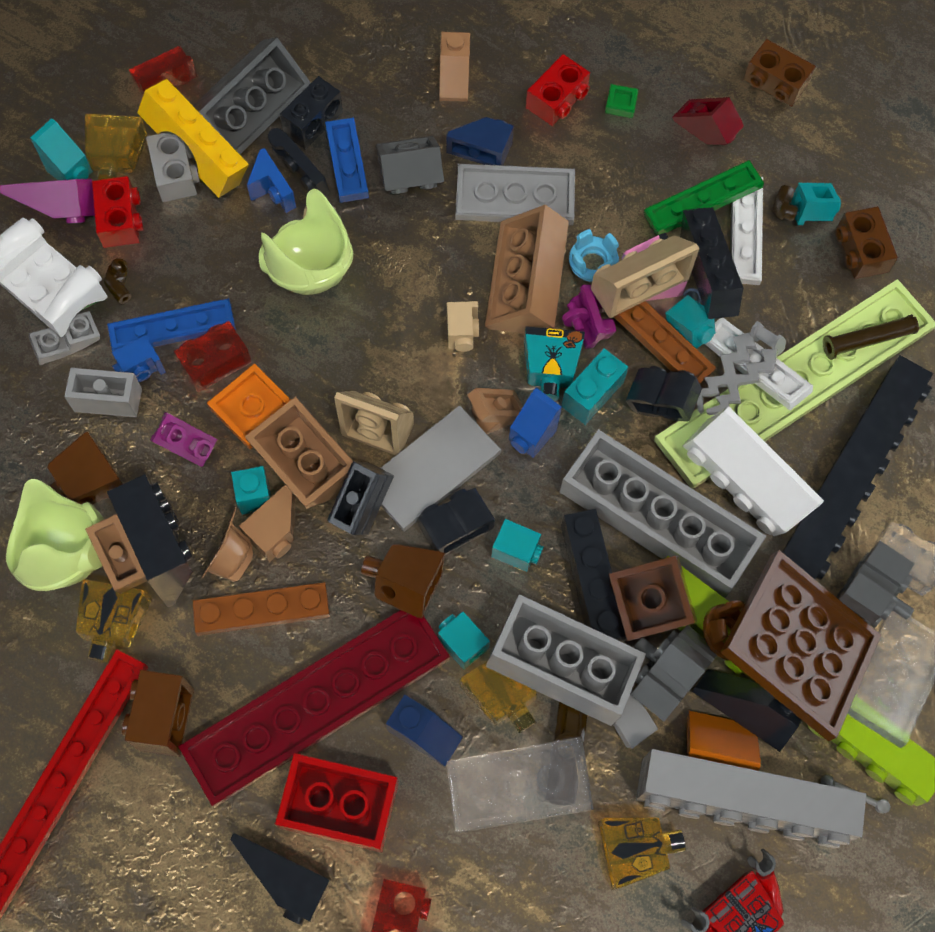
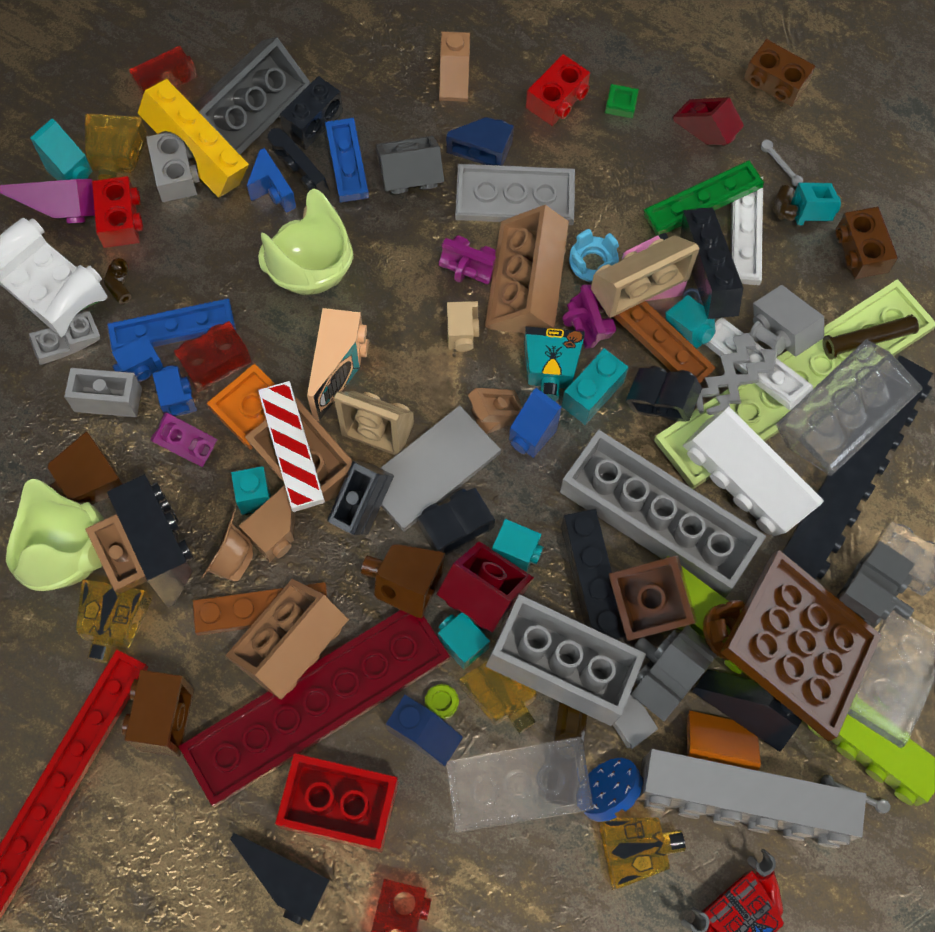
none -> blue brick [152,365,197,417]
none -> medium nougat slope [225,579,349,700]
none -> tile [258,381,325,512]
none -> light nougat slope [307,308,369,421]
none -> lime tile [425,684,459,720]
none -> dark red brick [436,541,534,633]
none -> magenta hips [439,235,496,284]
none -> blue tile [577,757,643,822]
none -> light grey brick [753,285,824,357]
none -> light grey hinge [761,140,803,187]
none -> clear slope [776,339,922,476]

